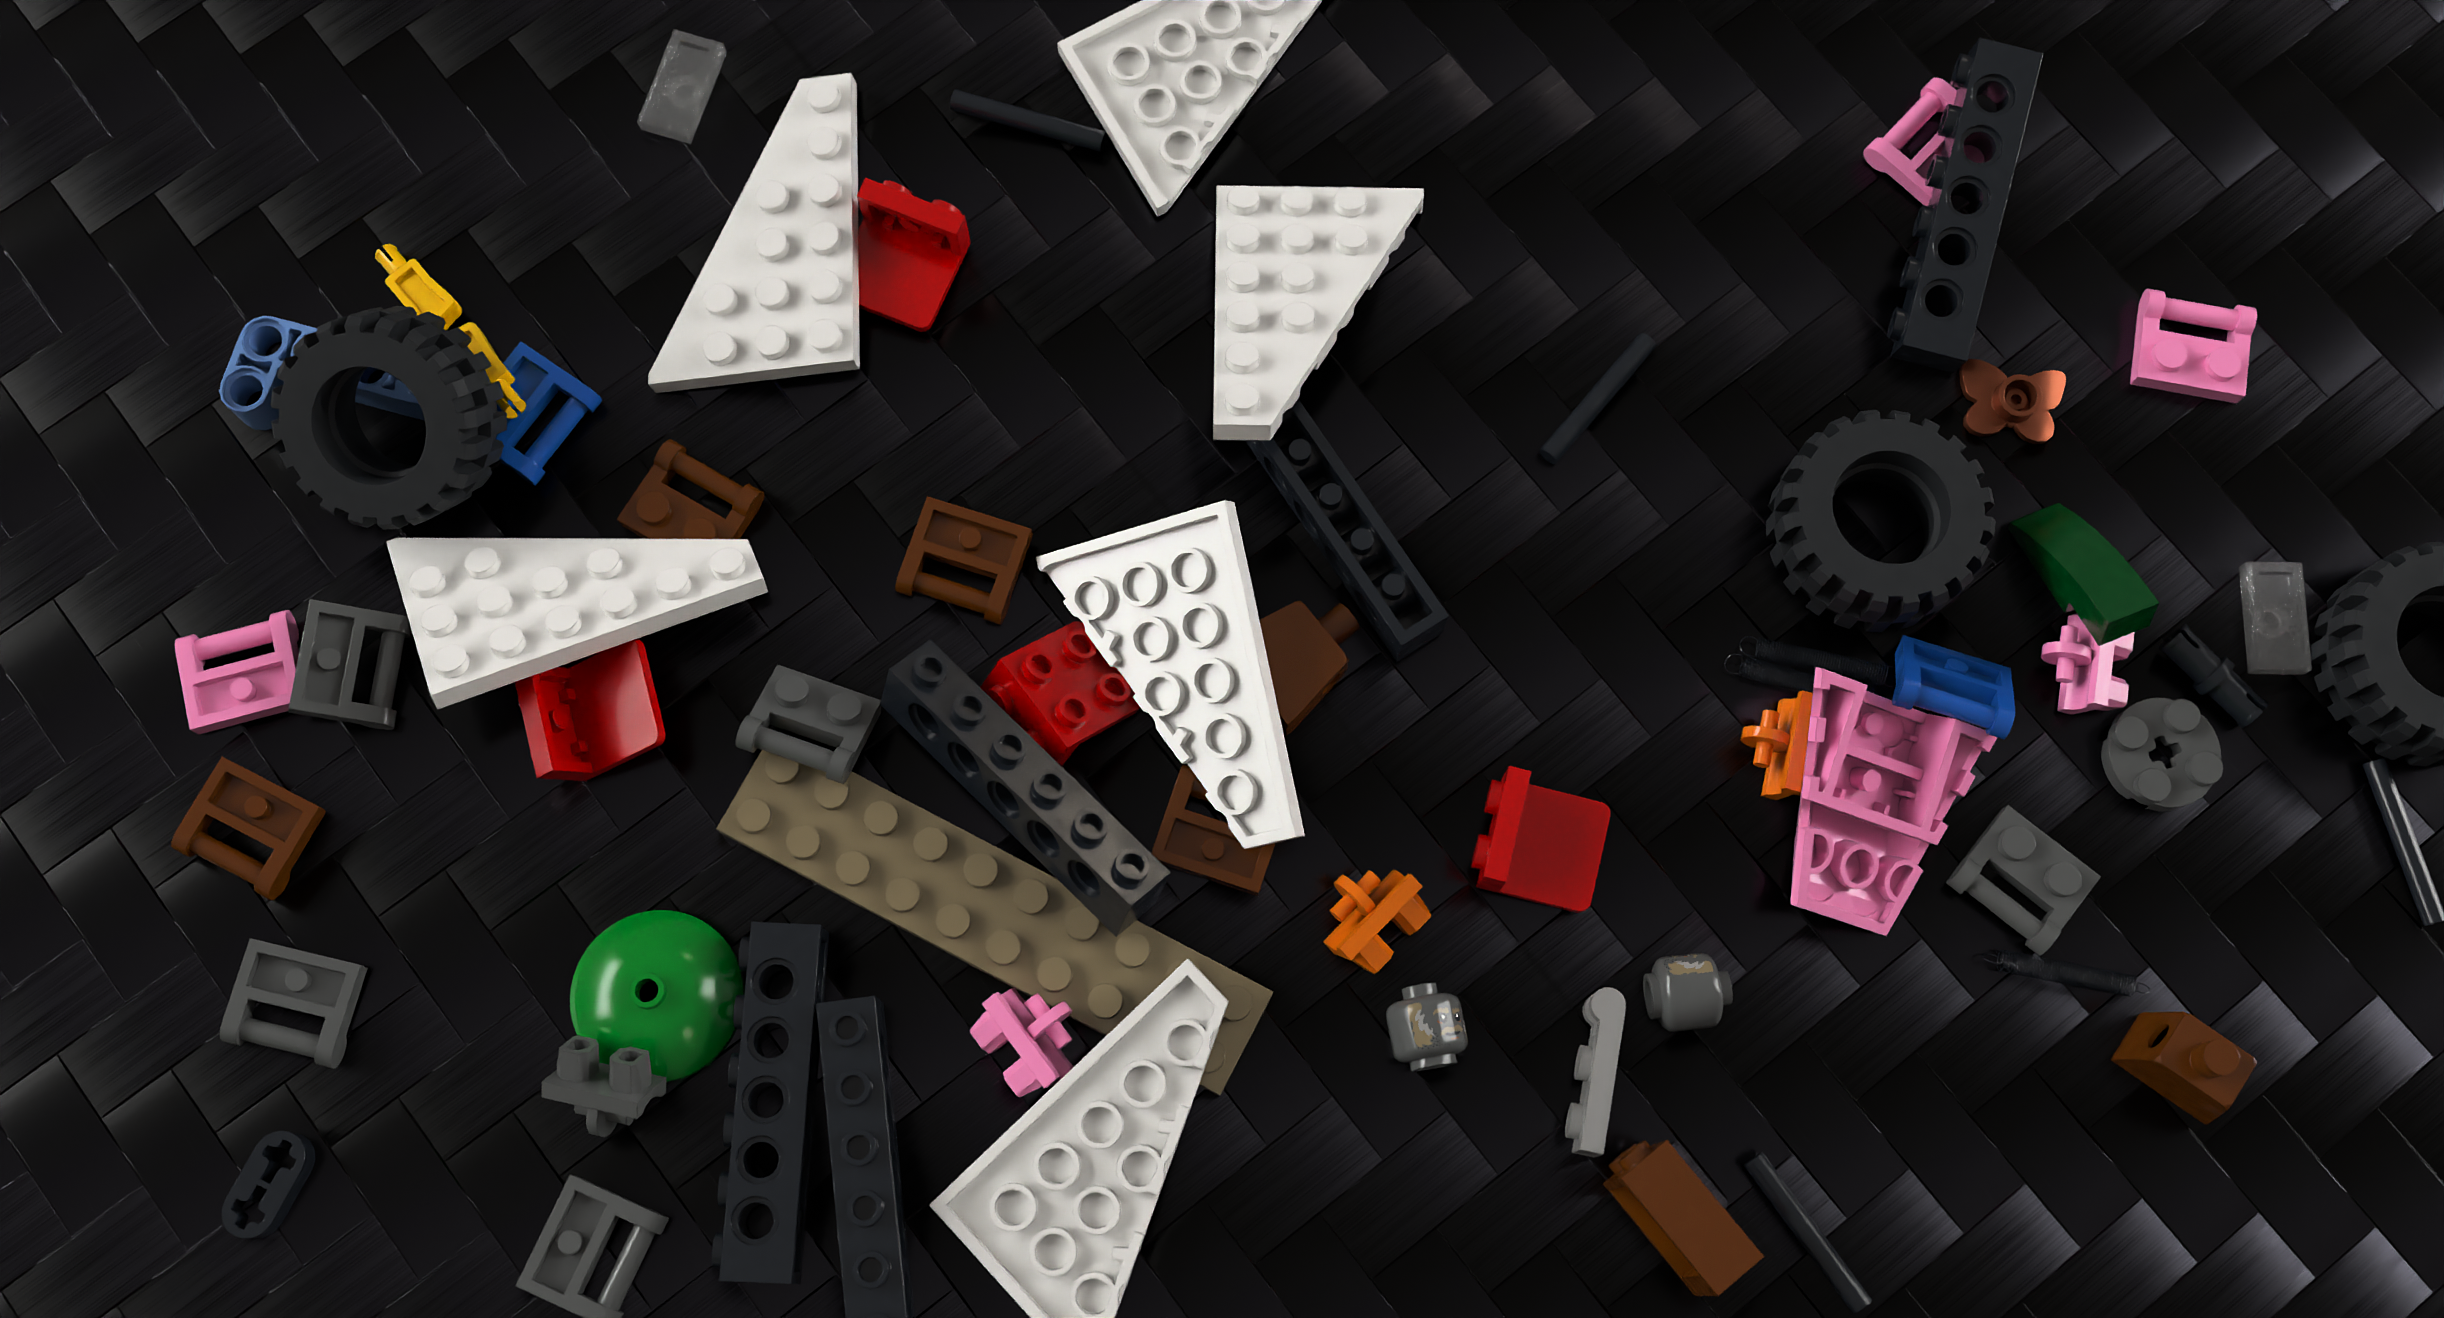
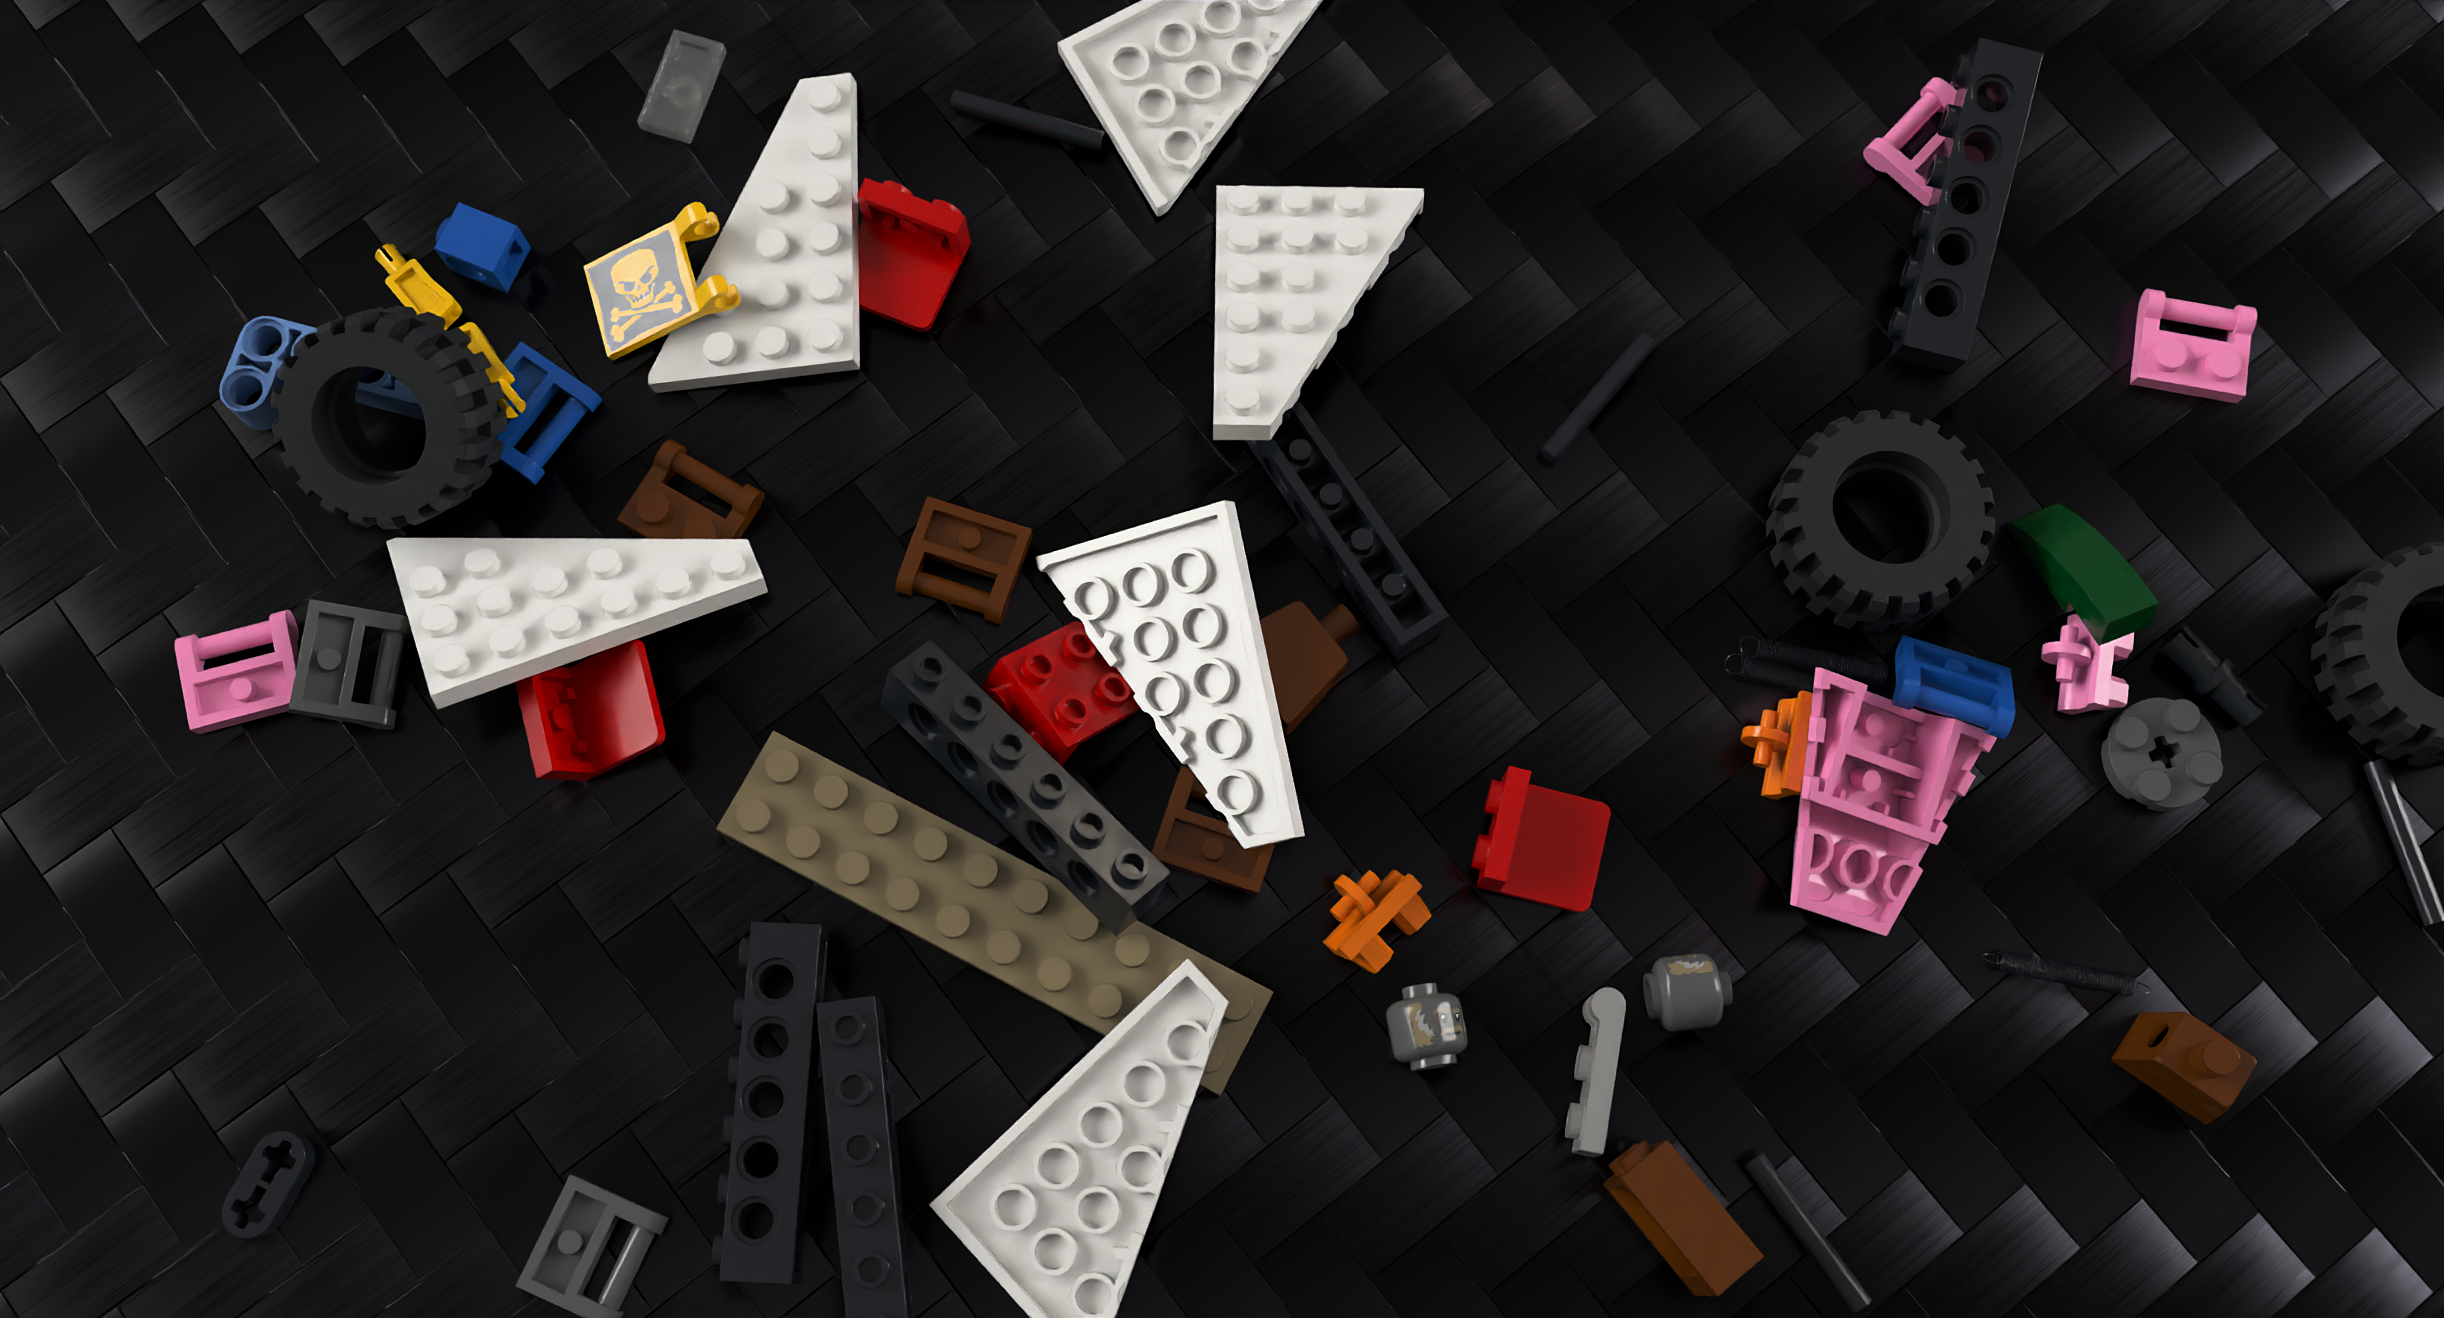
reddish brown plate [171,756,326,900] -> none
dark grey plate [220,938,368,1069] -> none
dark grey hips [542,1035,666,1137] -> none
green dish [570,910,745,1083] -> none
dark grey plate [735,664,881,784] -> none
bright pink hips [970,988,1073,1097] -> none
dark grey plate [1946,805,2101,956] -> none
copper animal [1959,359,2066,444] -> none
clear plate [2239,562,2312,675] -> none
none -> blue brick [434,202,531,293]
none -> yellow flag [583,202,740,360]

